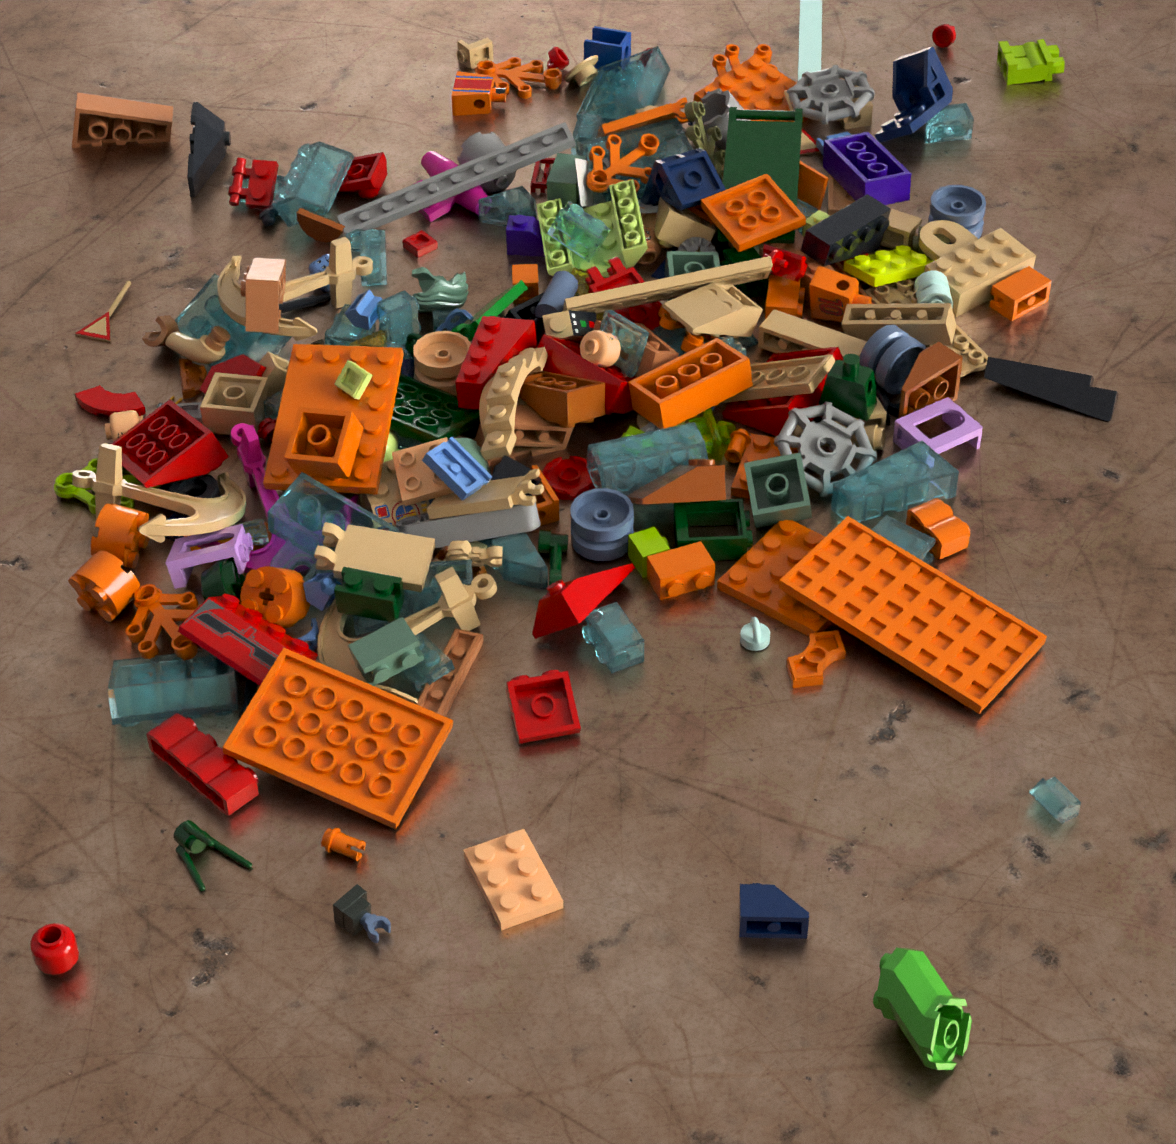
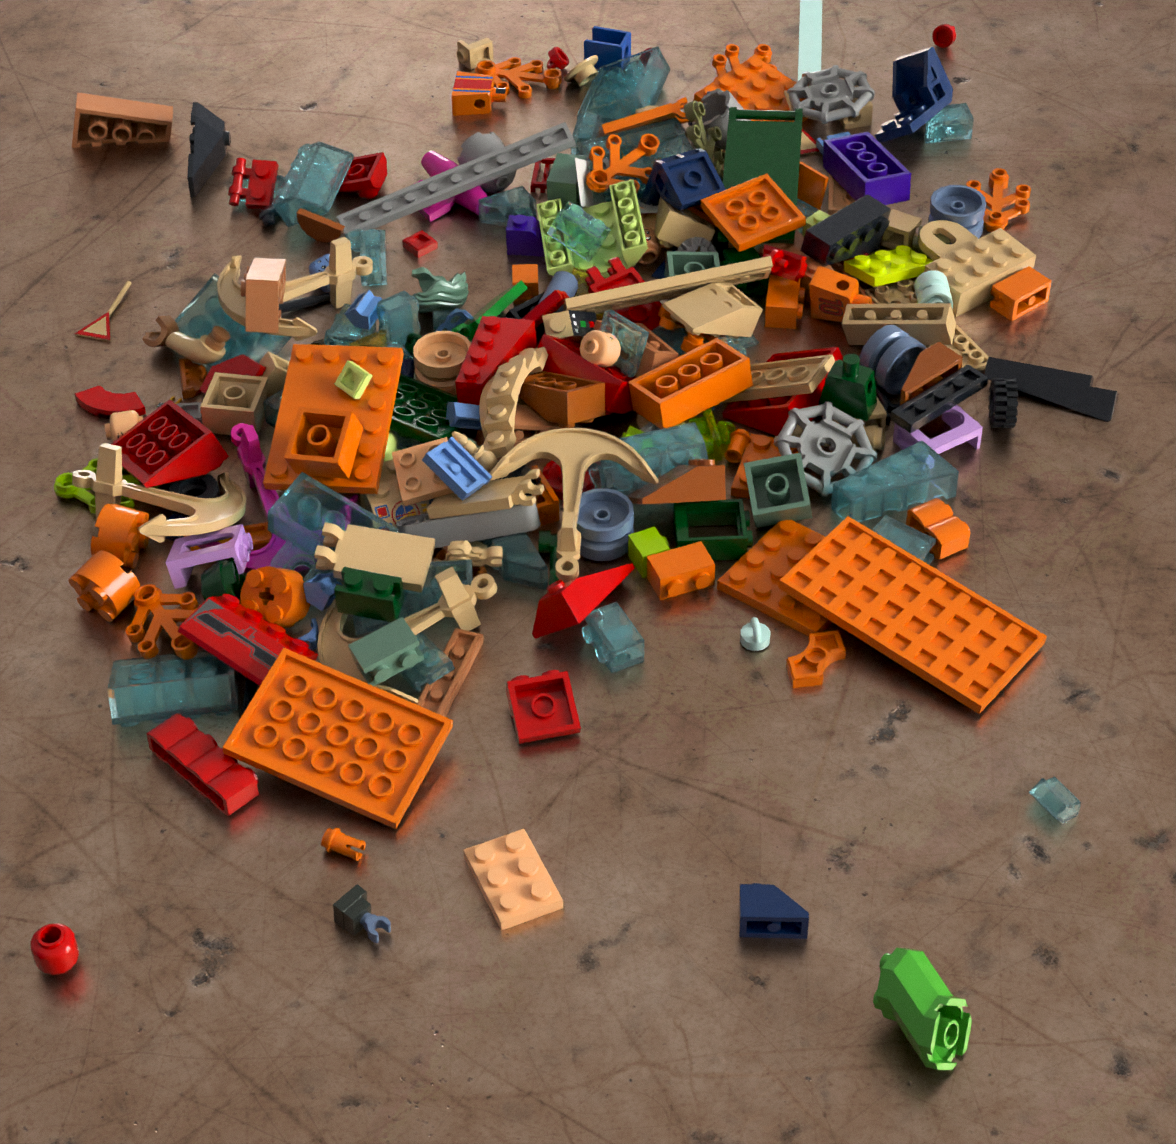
dark green plant [173,820,252,891] -> none
clear light blue tile [235,518,269,546] -> none
red plate [257,418,277,443] -> none
tan brick [758,309,867,357] -> none
lime hips [997,39,1065,85] -> none
none -> medium blue piece [446,402,482,430]
none -> tan bar [452,431,498,473]
none -> tan piece [489,428,659,582]
none -> red tile [522,290,570,329]
none -> black plate [890,364,988,433]
none -> orange plant [966,168,1031,232]
none -> black tyre [988,378,1018,428]

